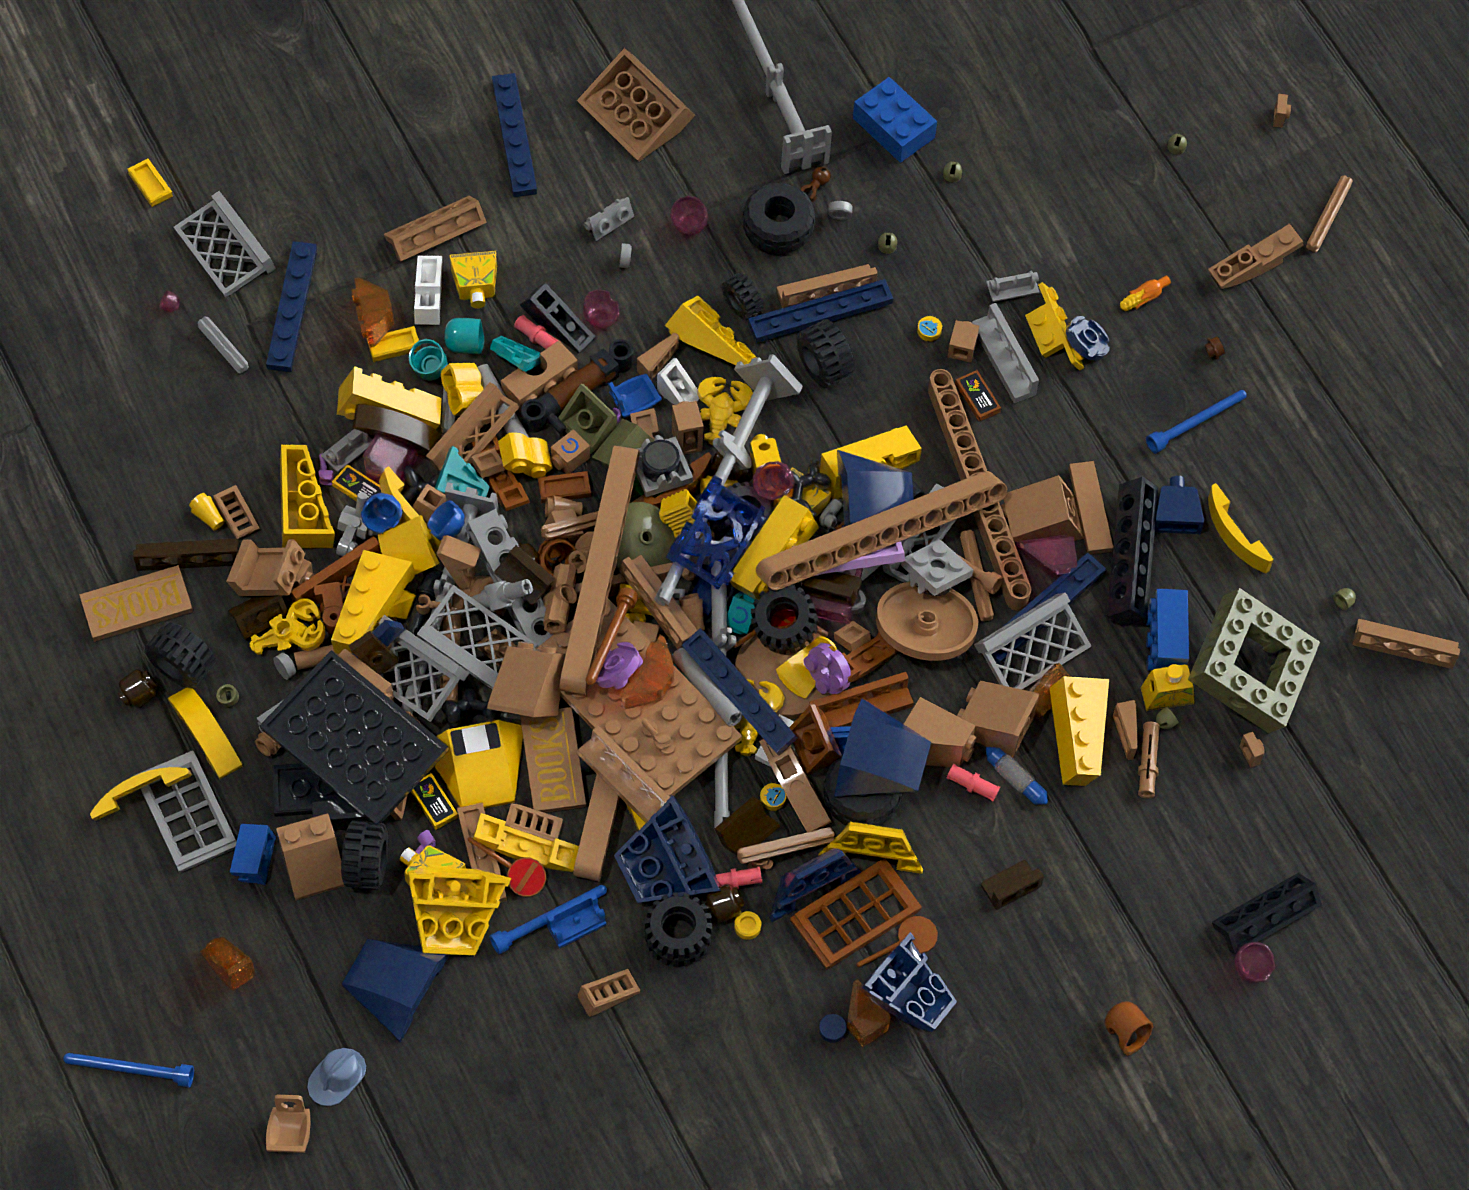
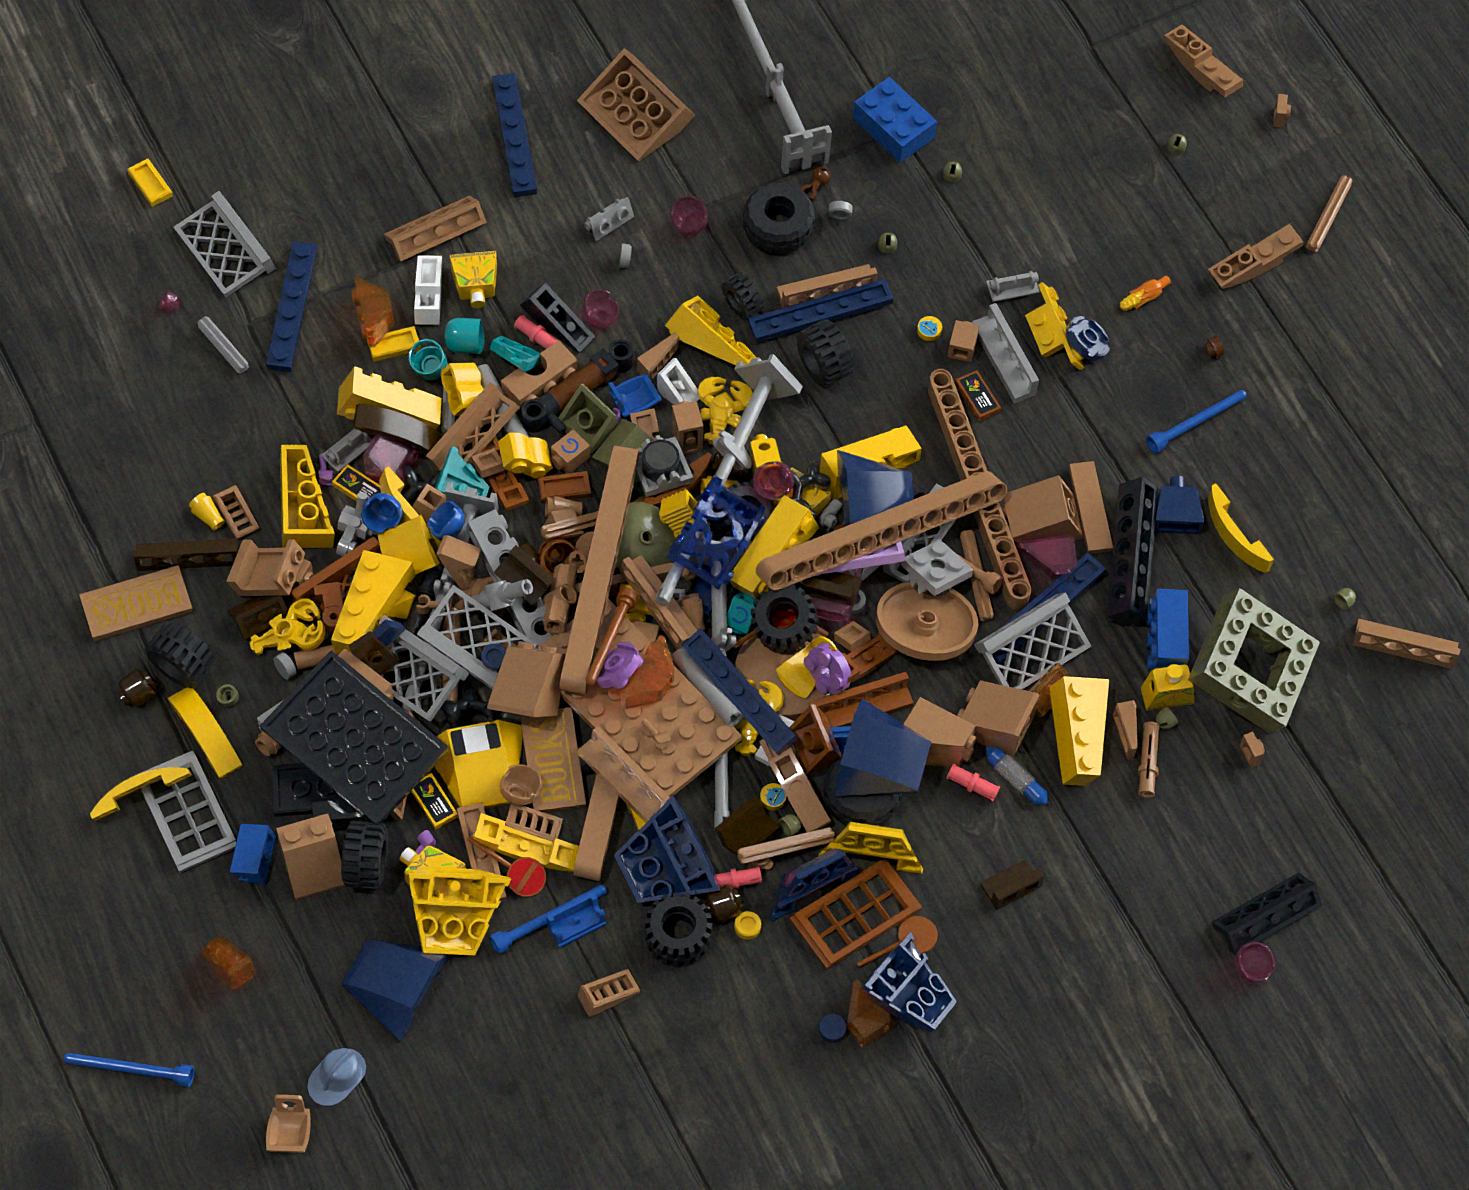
dark orange helmet [1104,1001,1153,1056] -> none
none -> dark blue tile [481,644,506,670]
none -> medium nougat hair [500,764,542,806]
none -> olive hinge [779,814,802,837]
none -> medium nougat slope [1164,25,1243,97]

